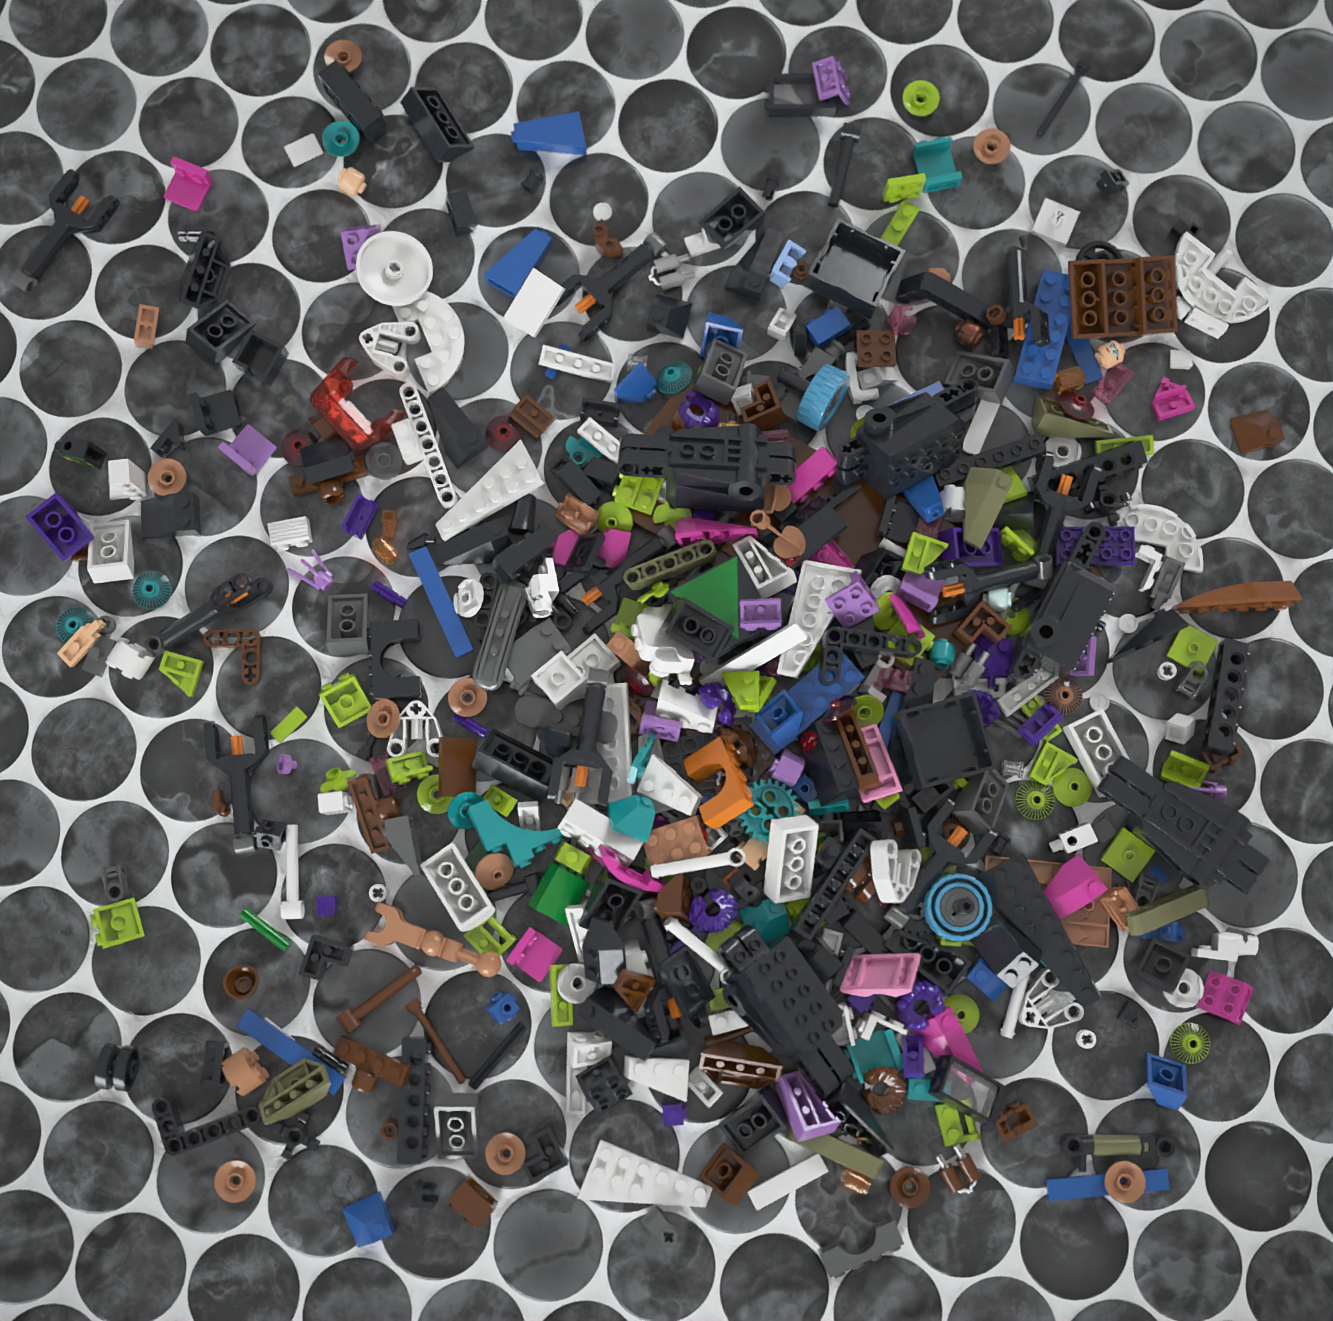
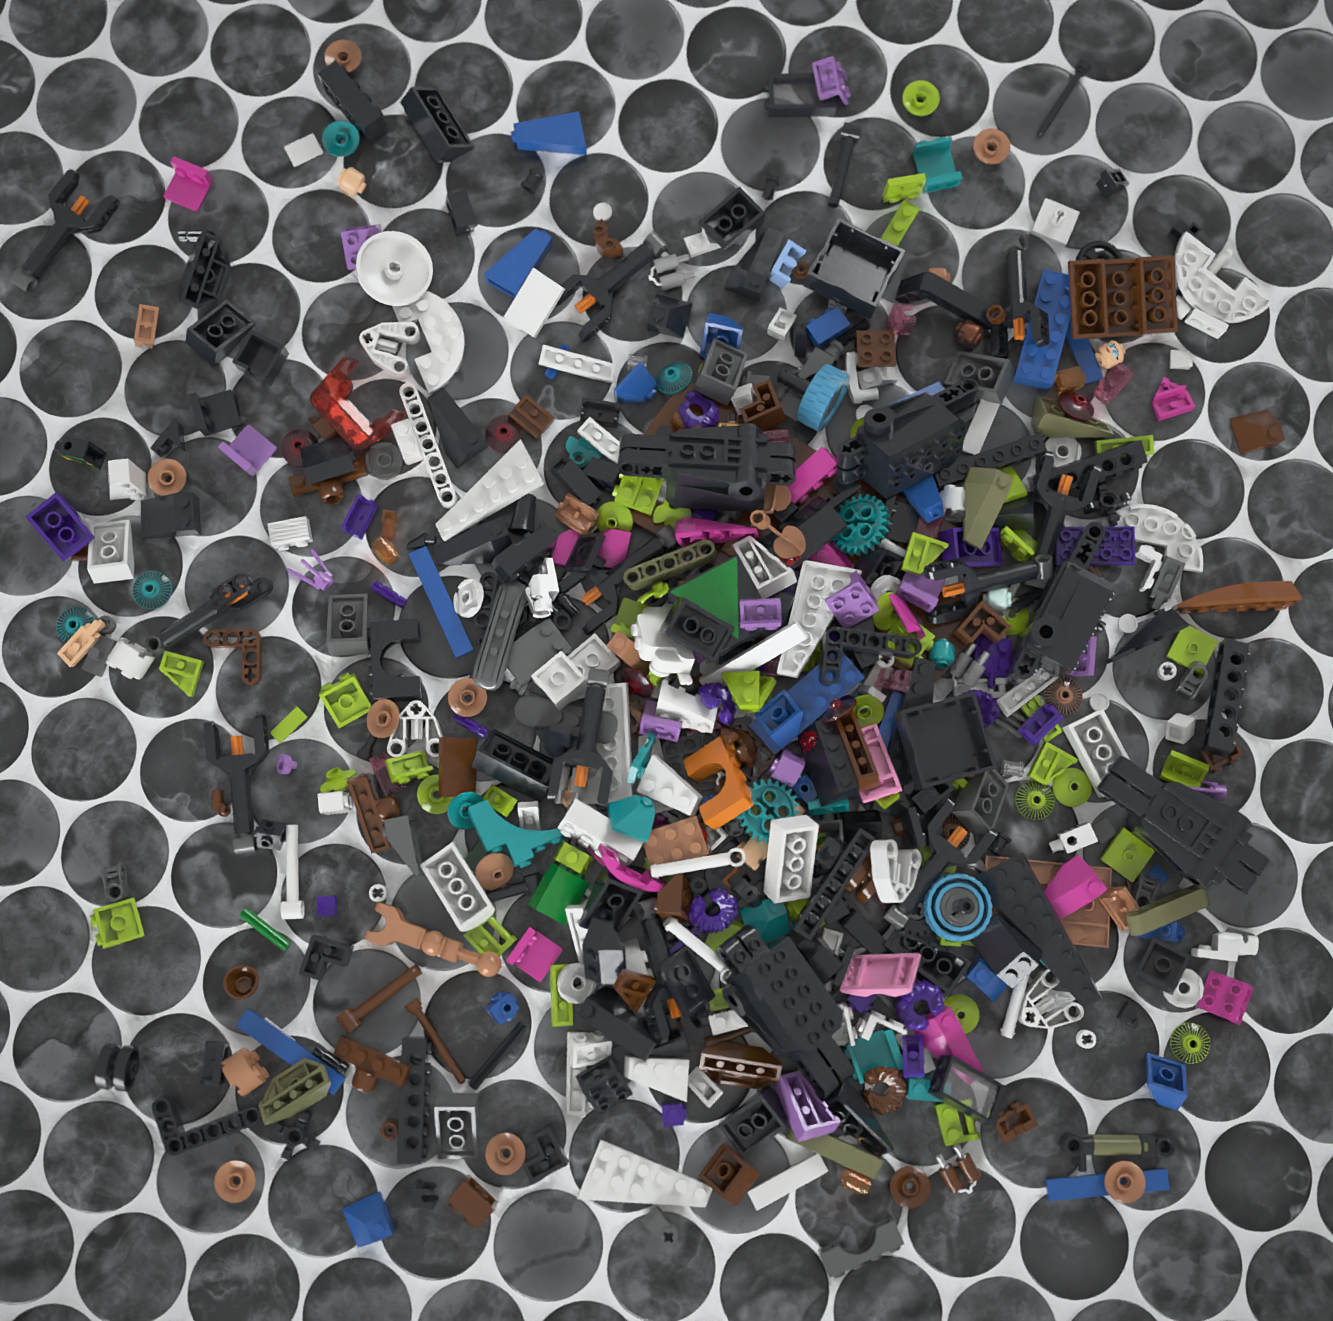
none -> teal gear [832,494,891,556]

